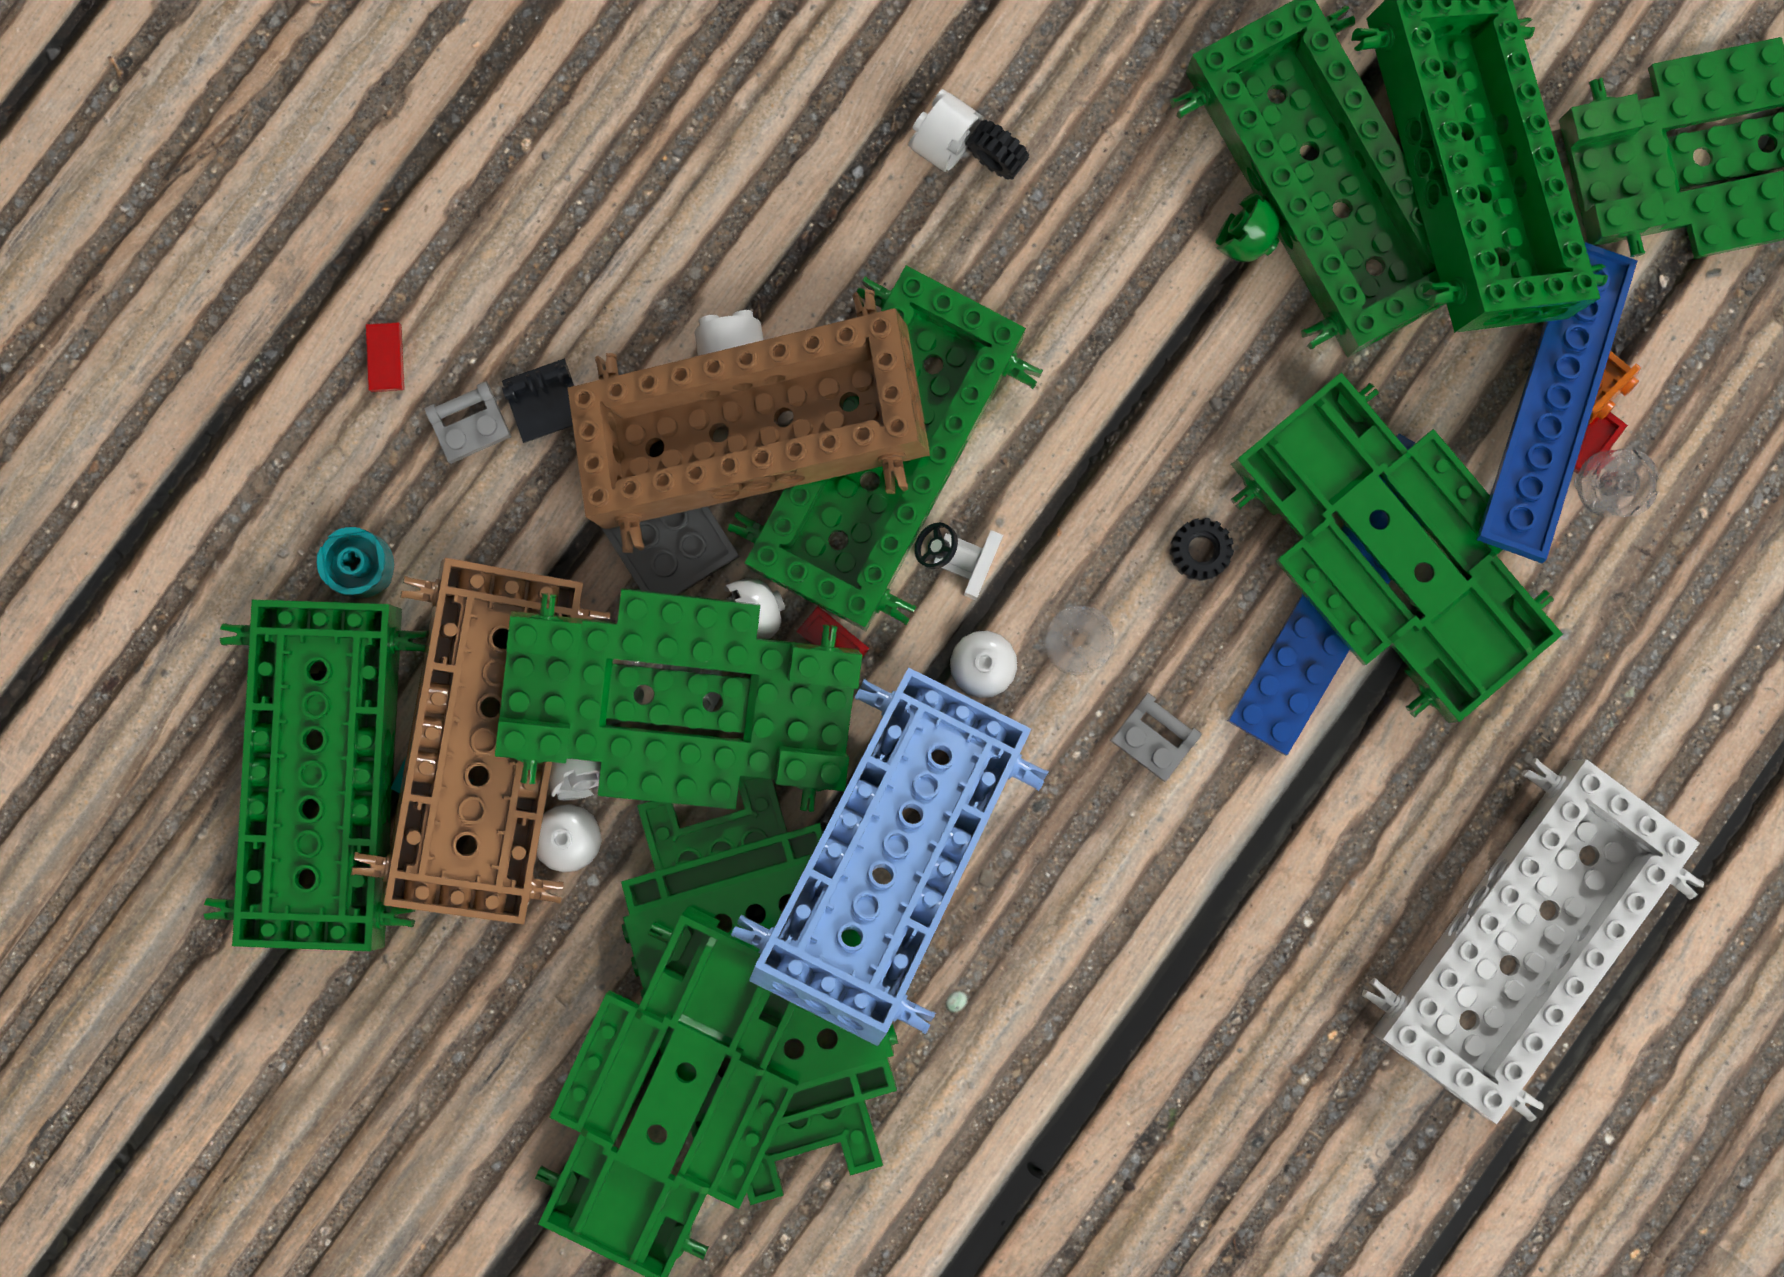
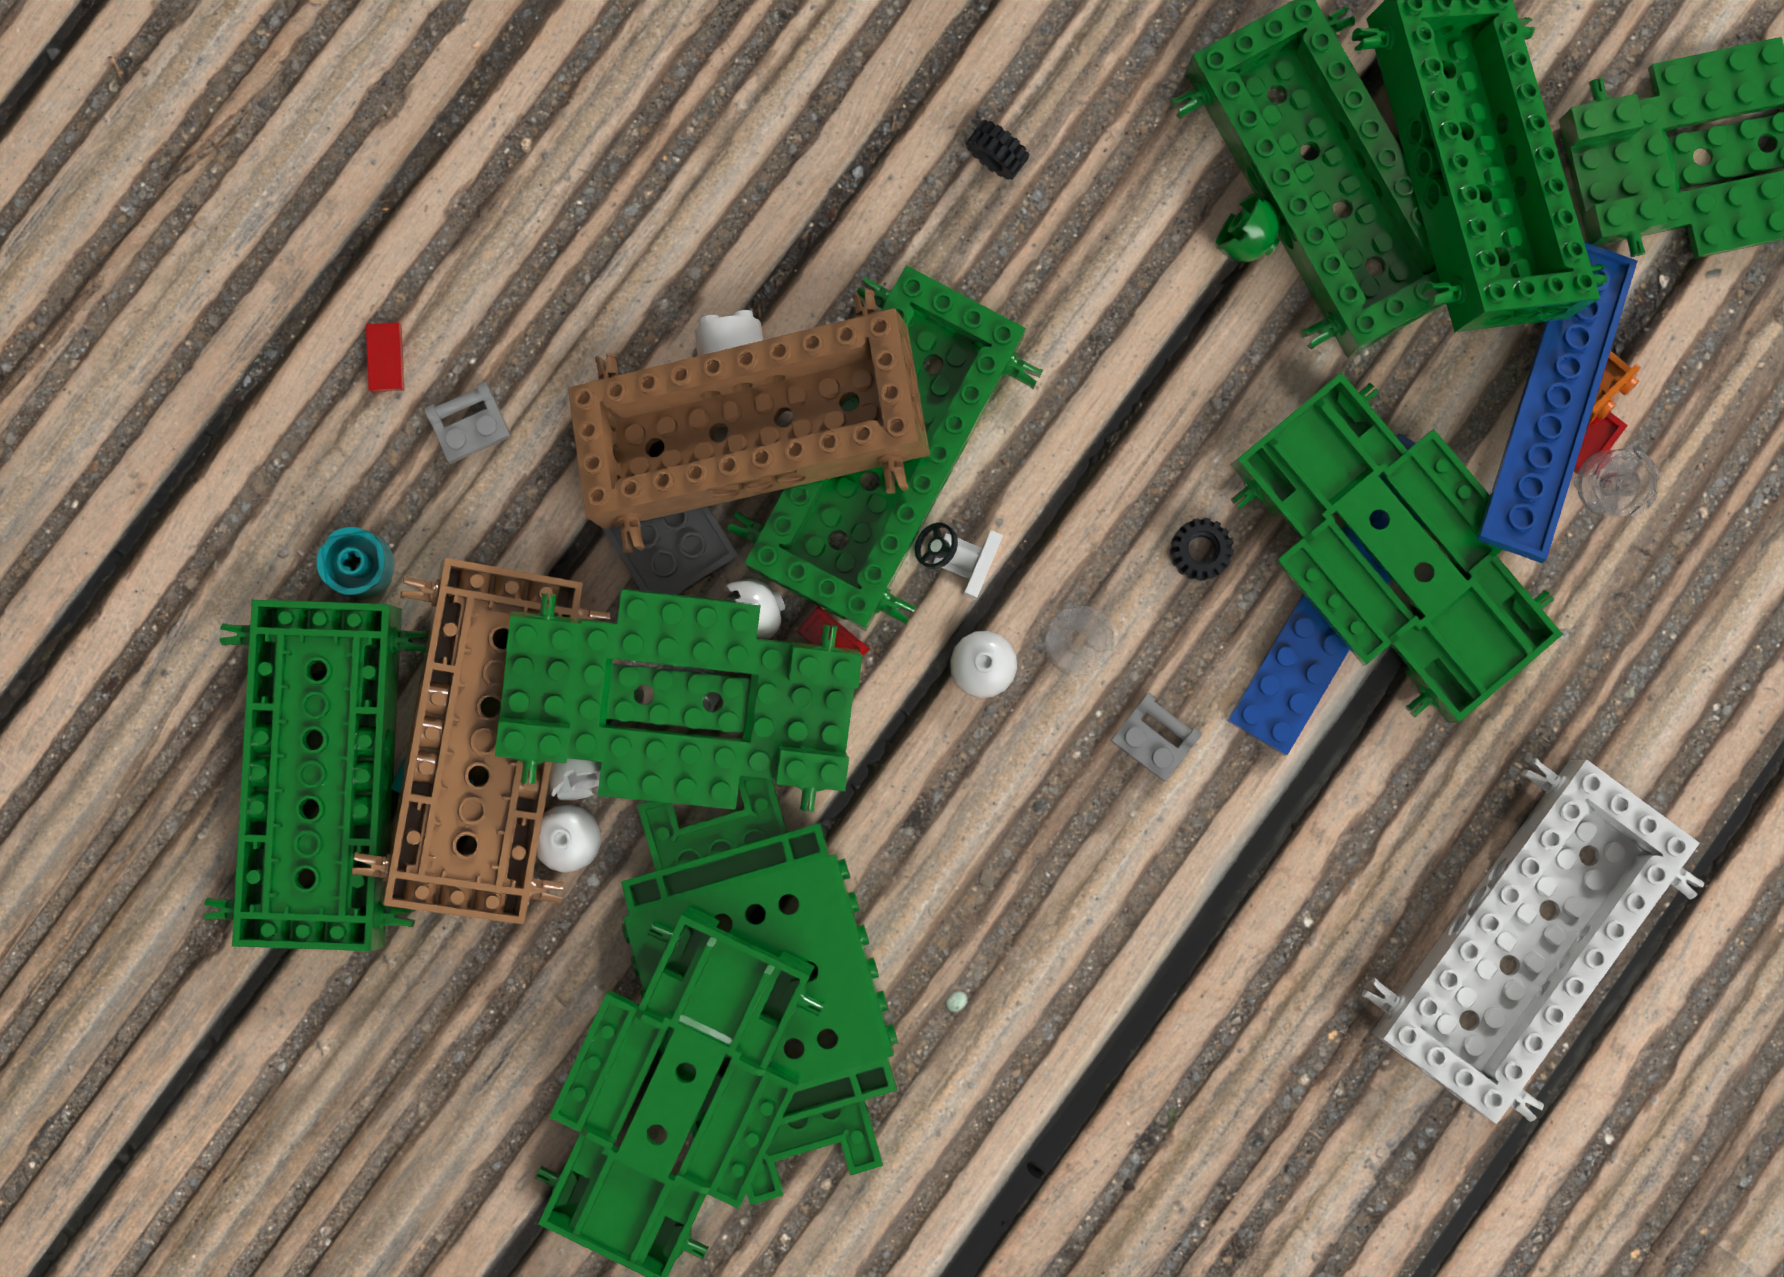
black hinge [502,358,574,443] -> none
light blue piece [731,667,1049,1046] -> none
white brick [908,89,983,172] -> none

